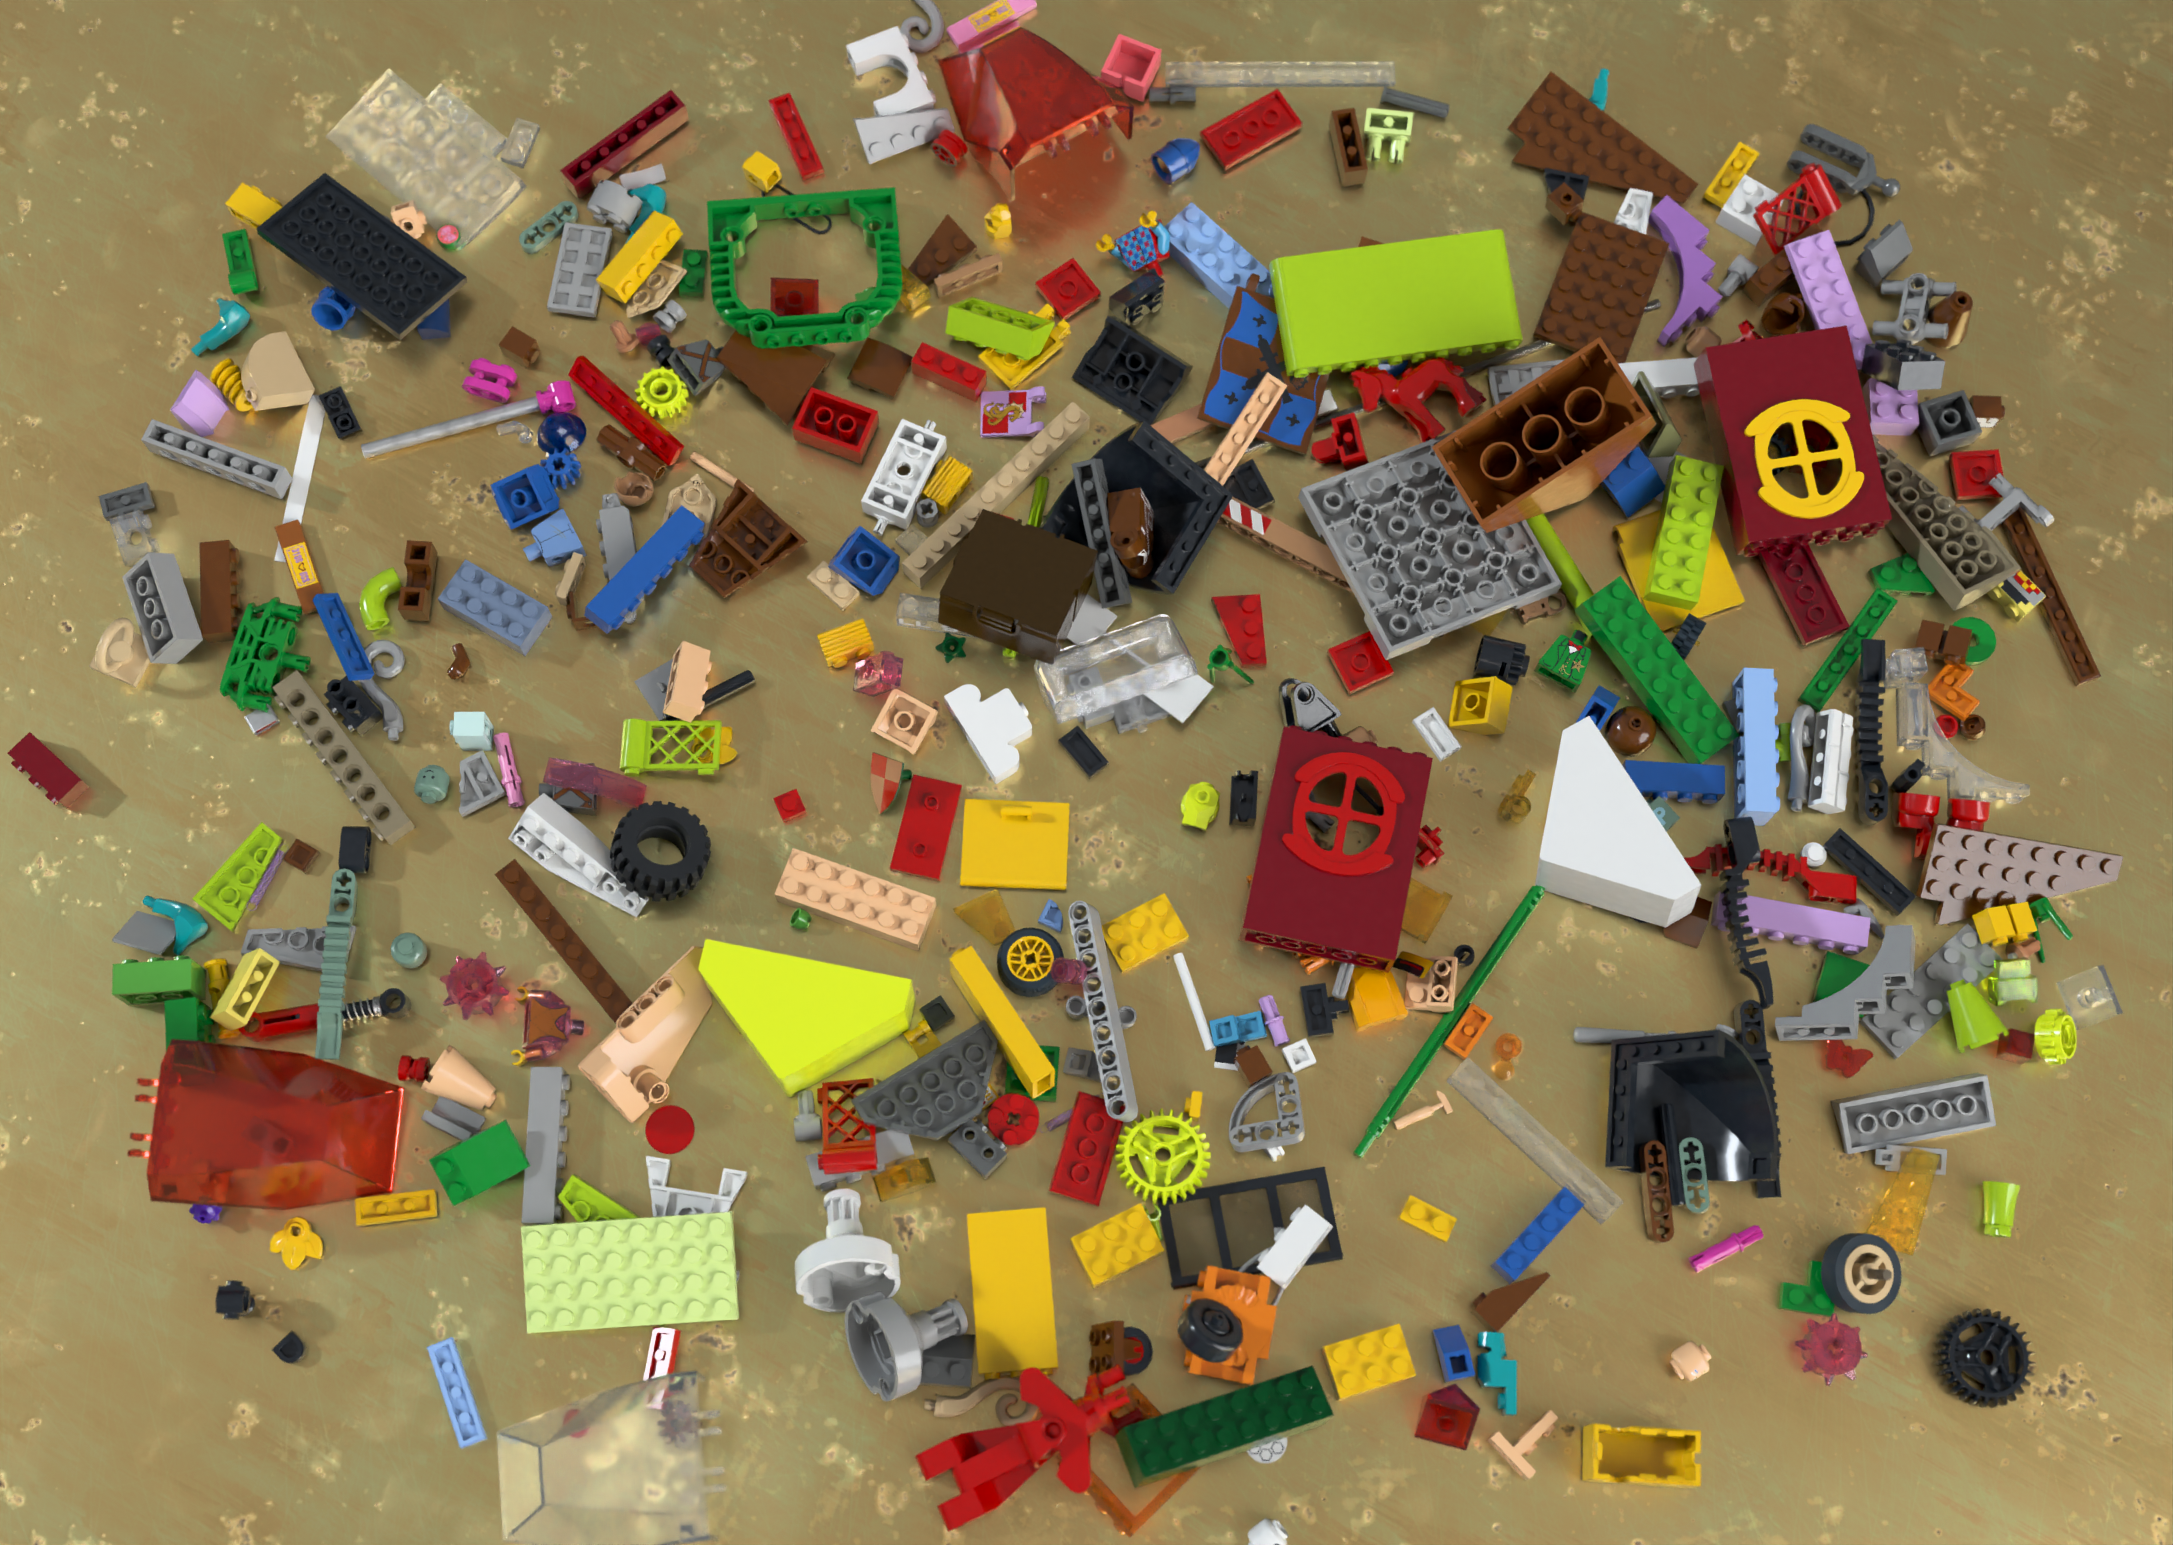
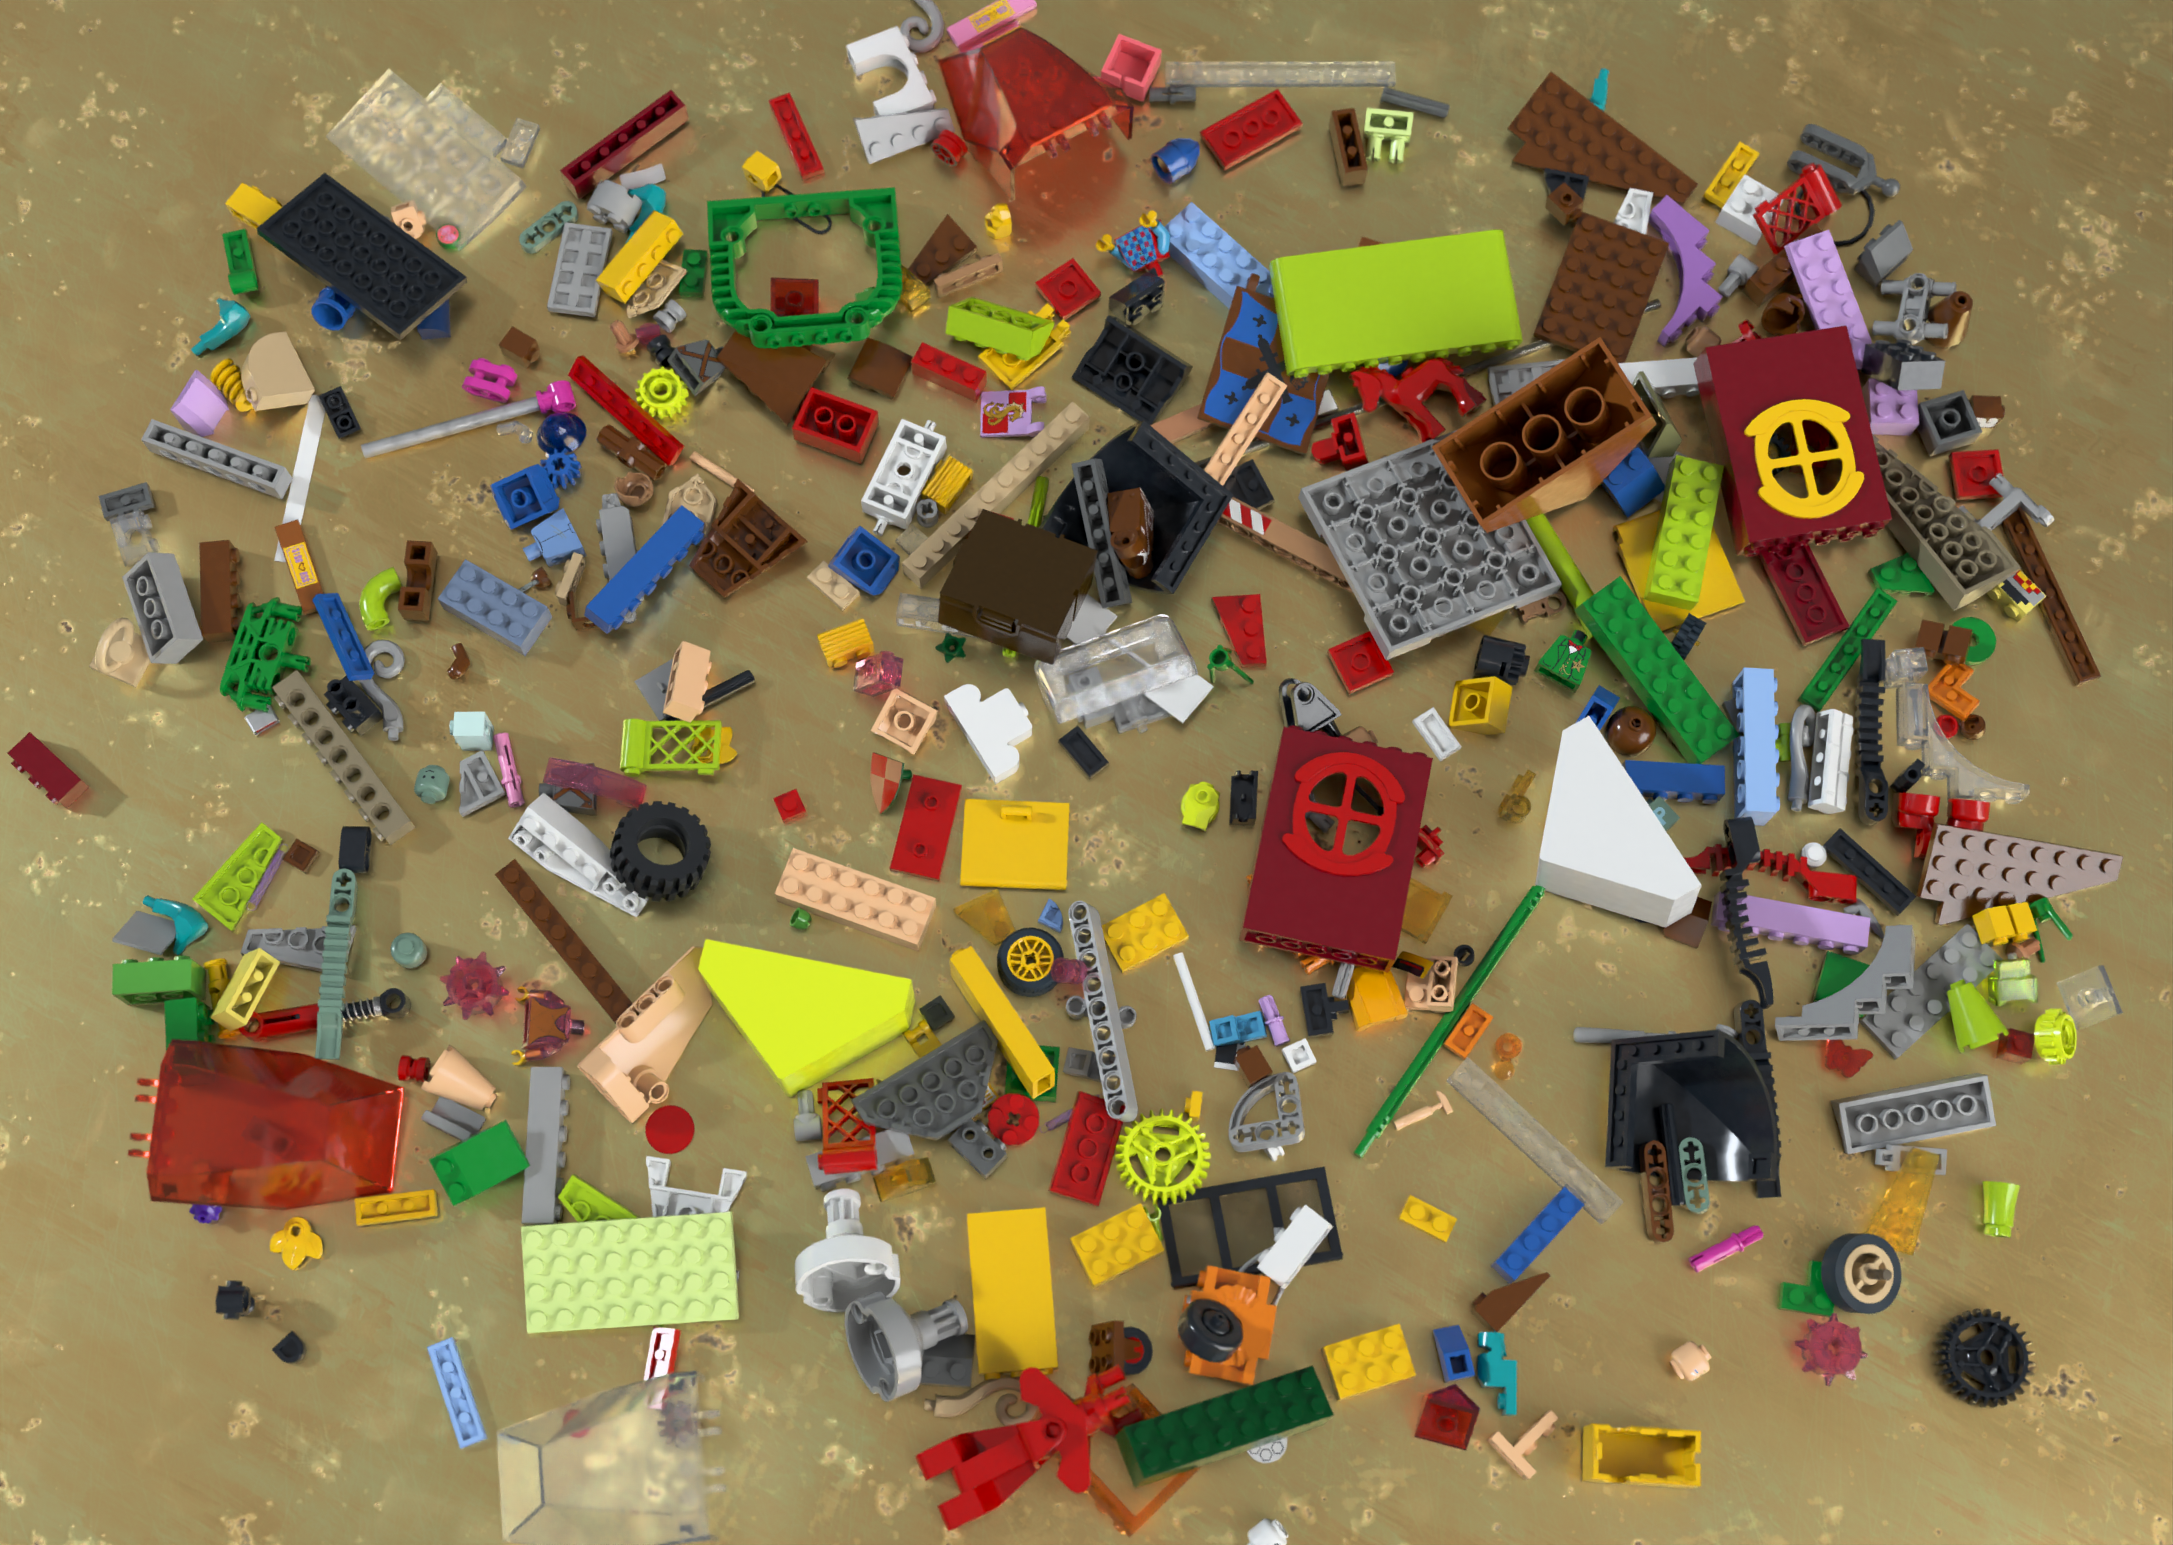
none -> reddish brown hinge [518,567,552,592]

